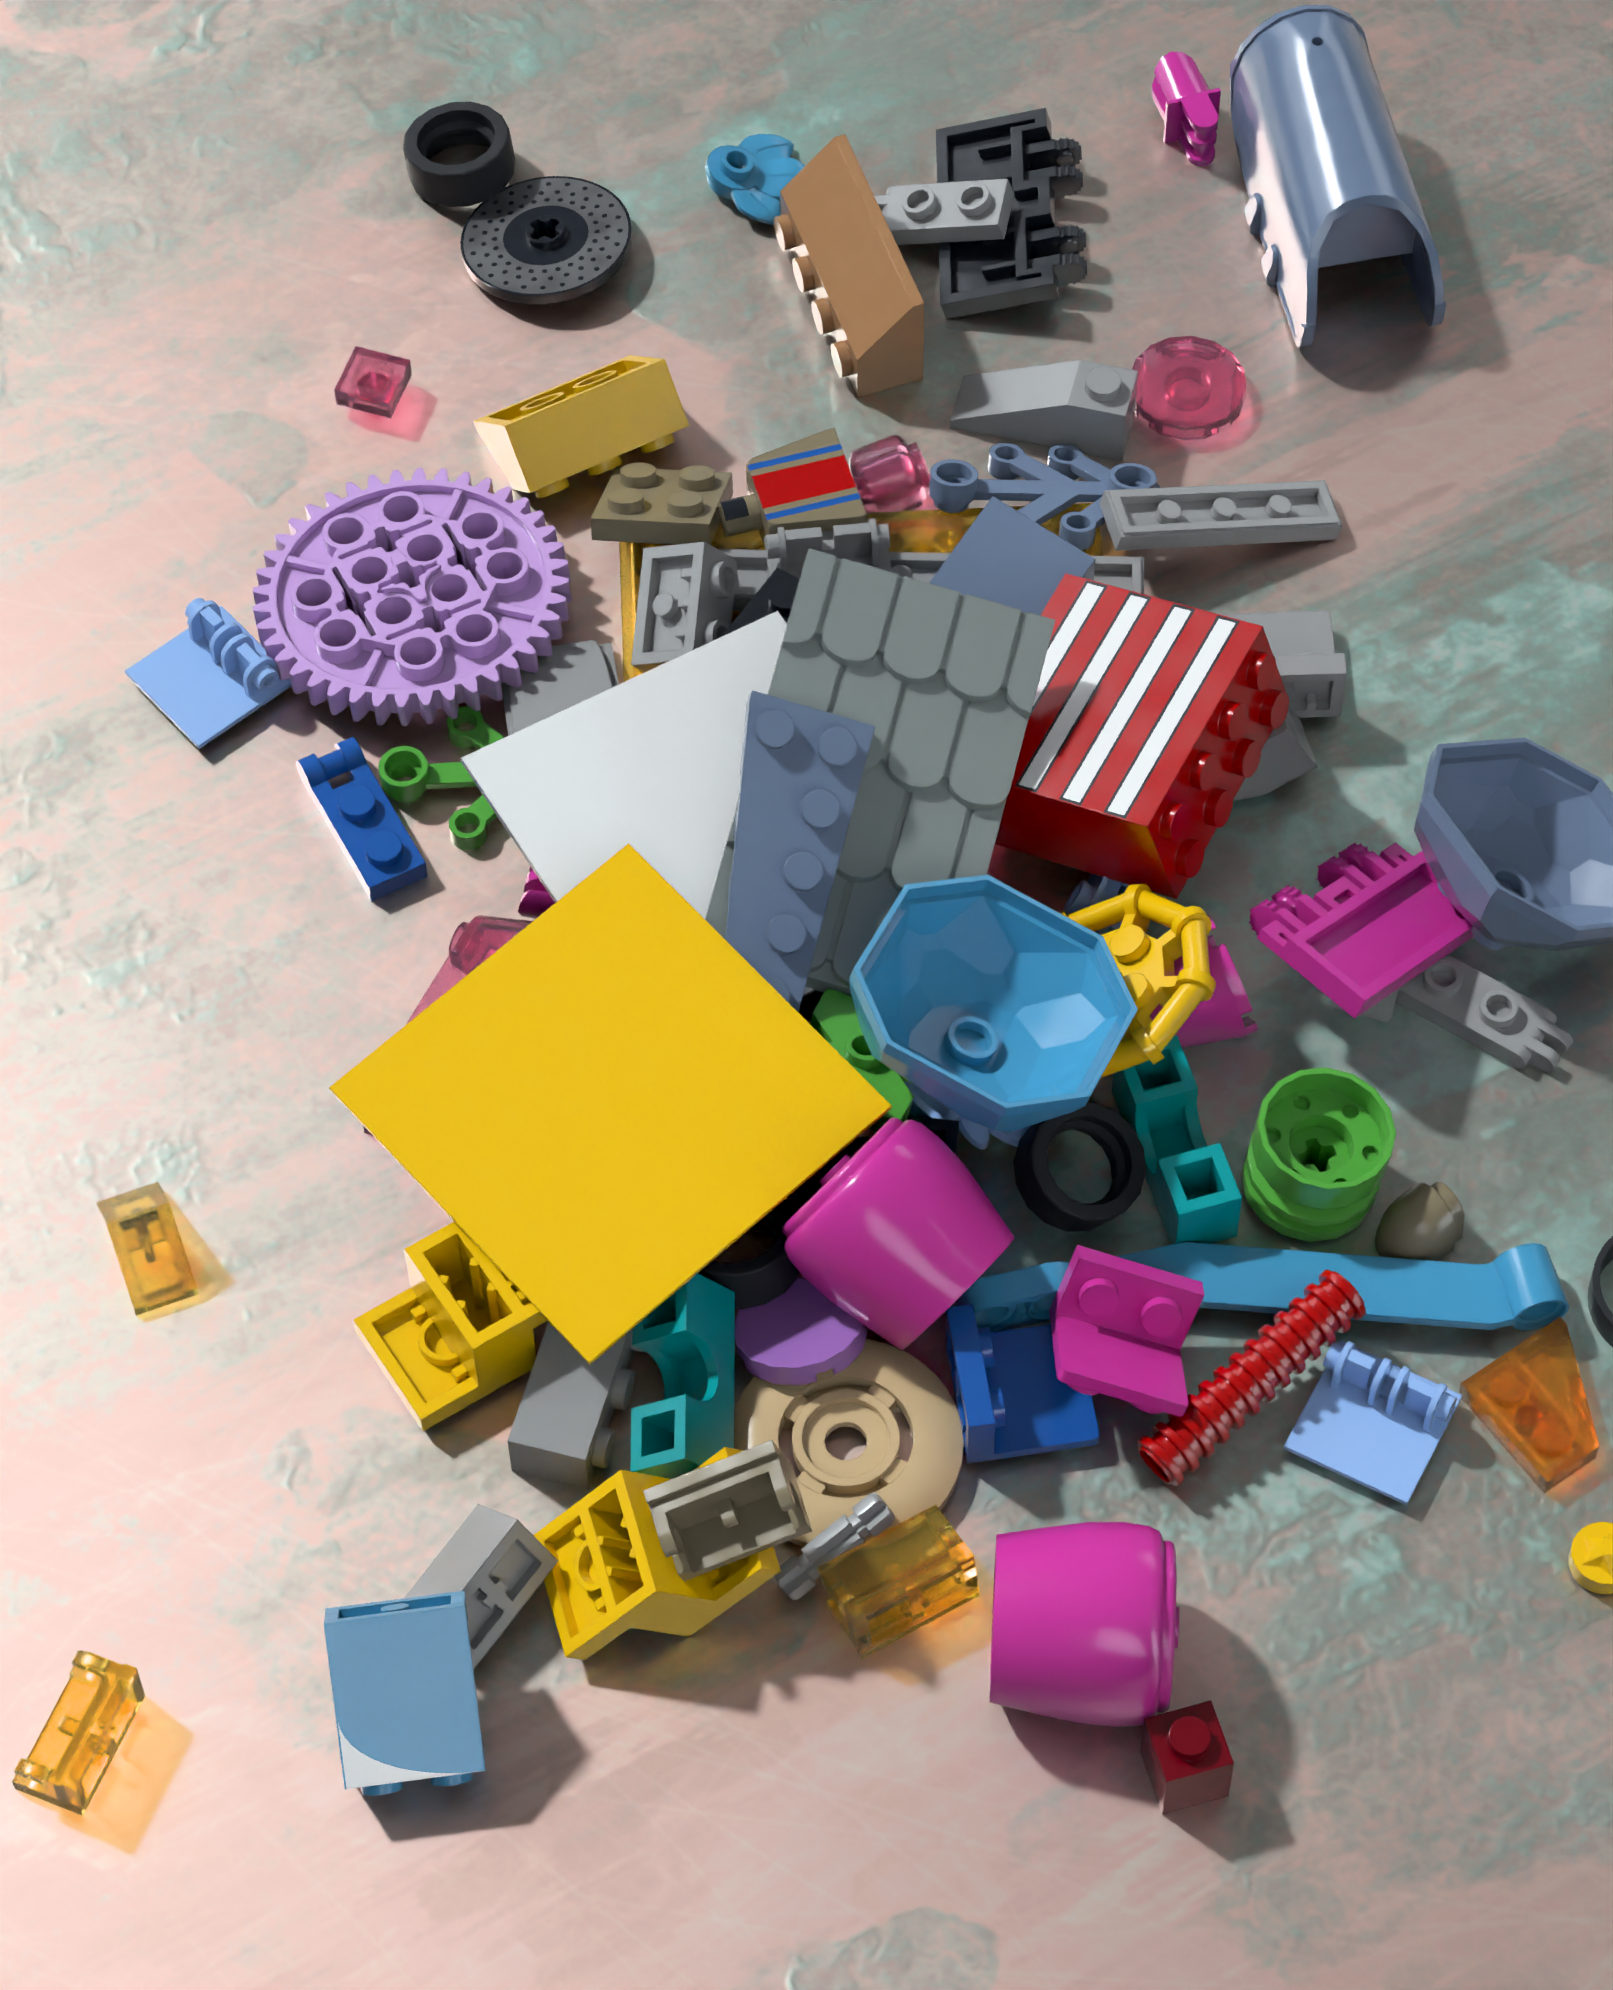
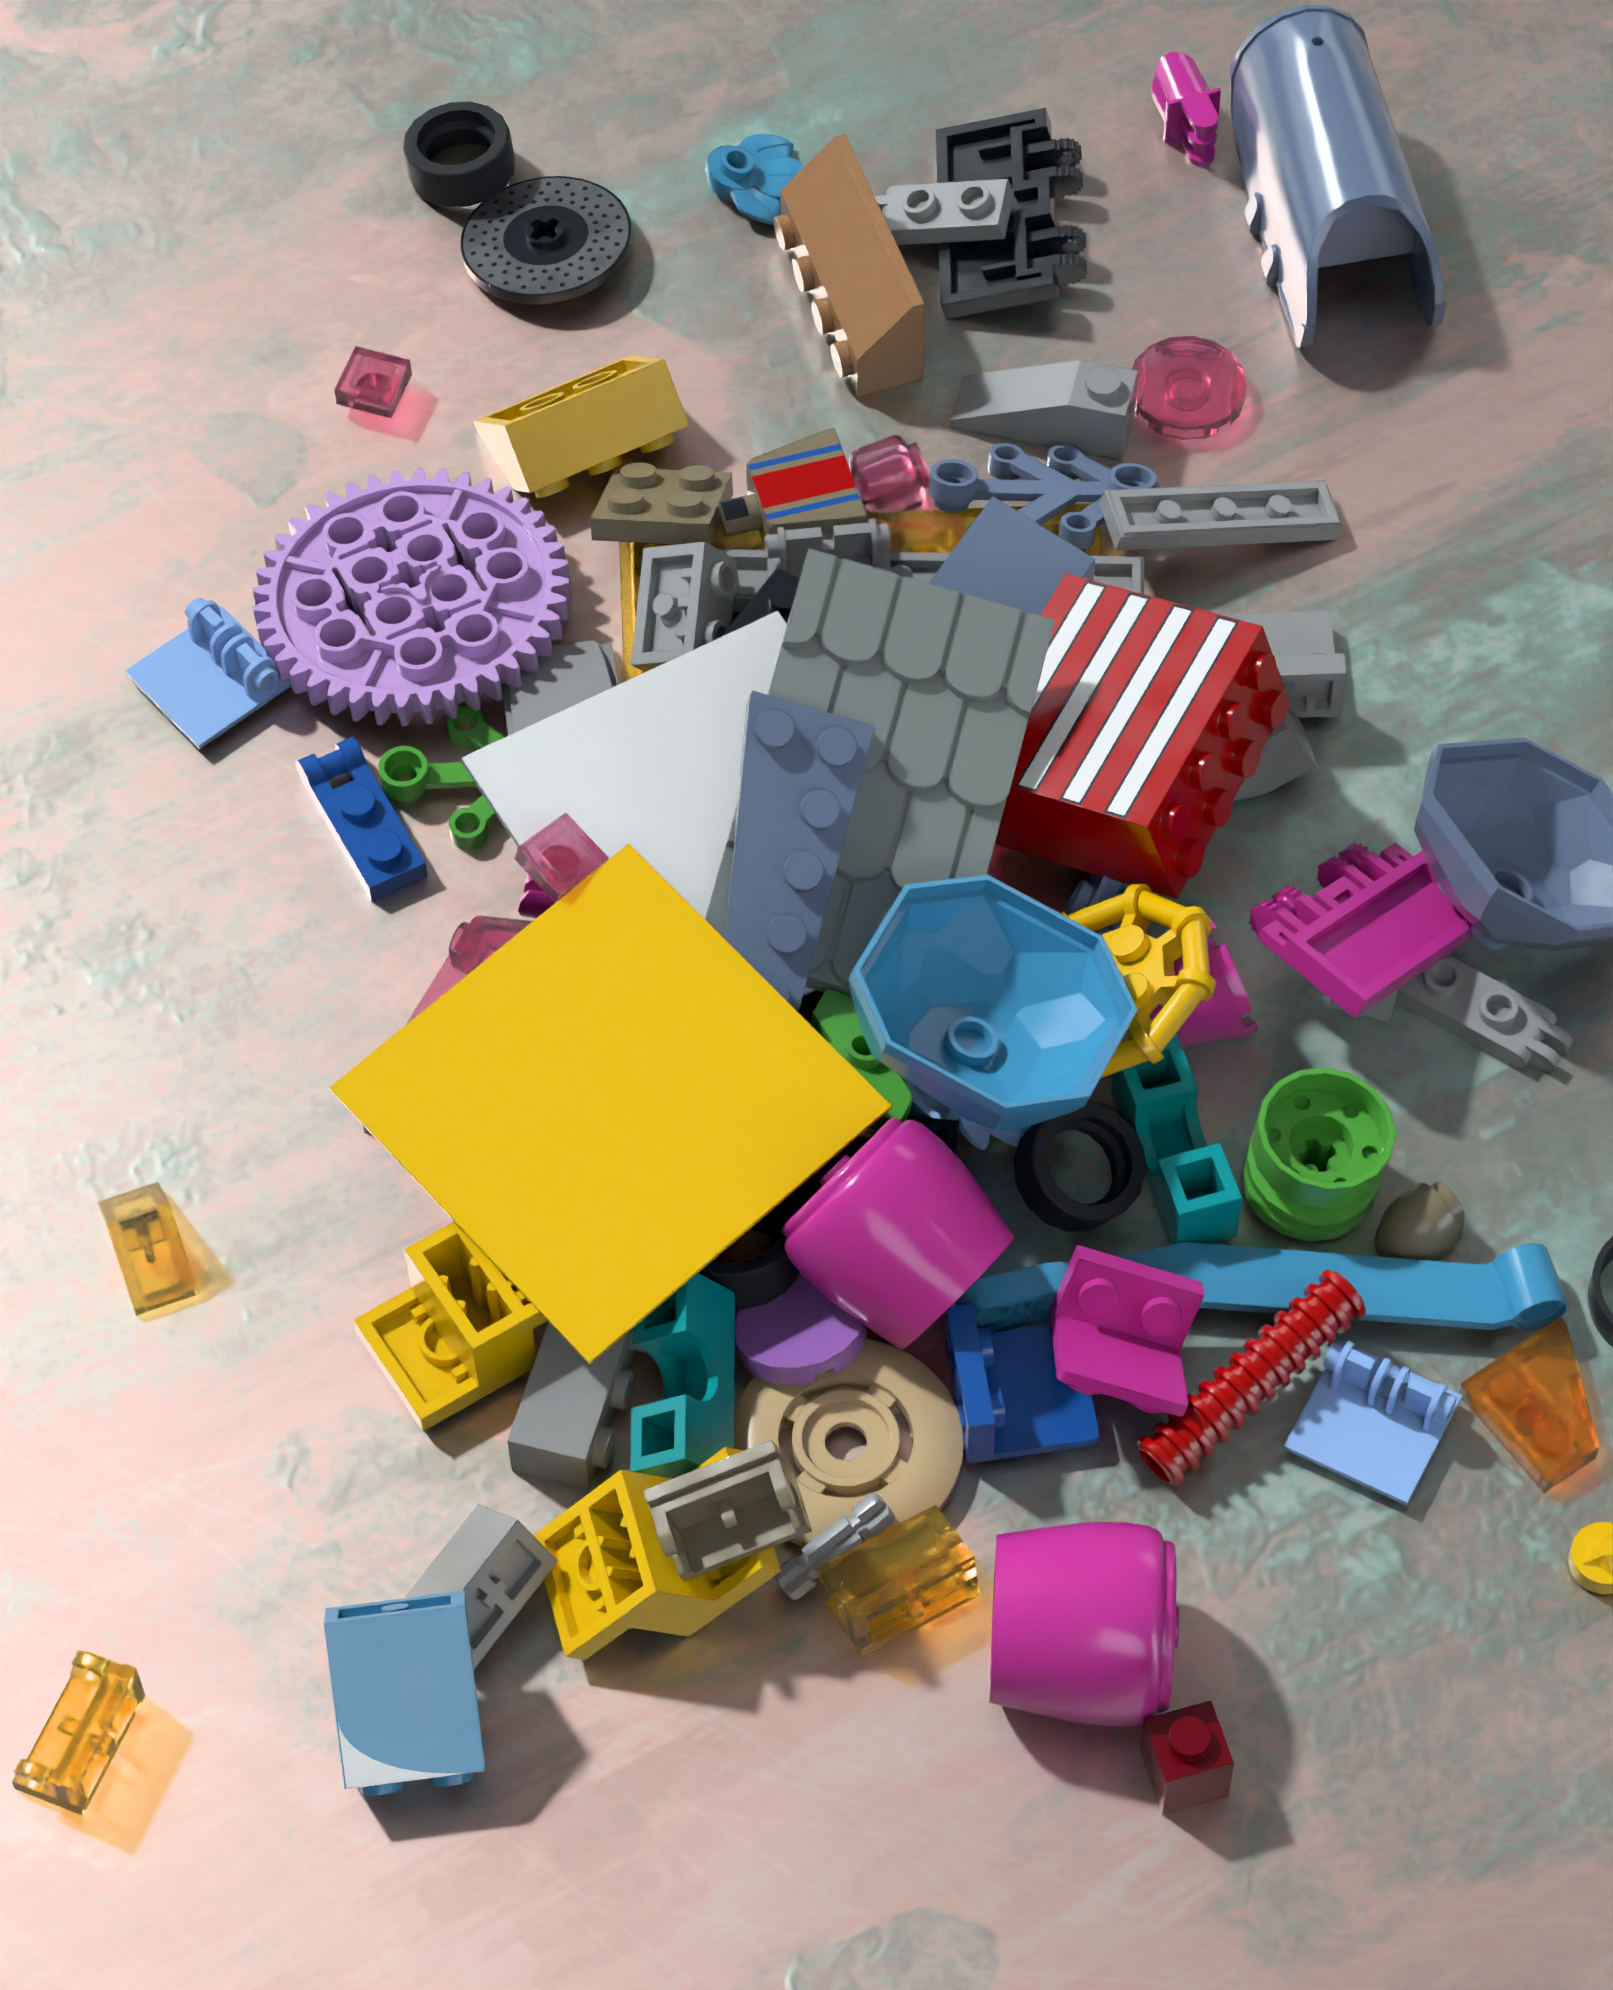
none -> clear pink plate [514,813,609,903]

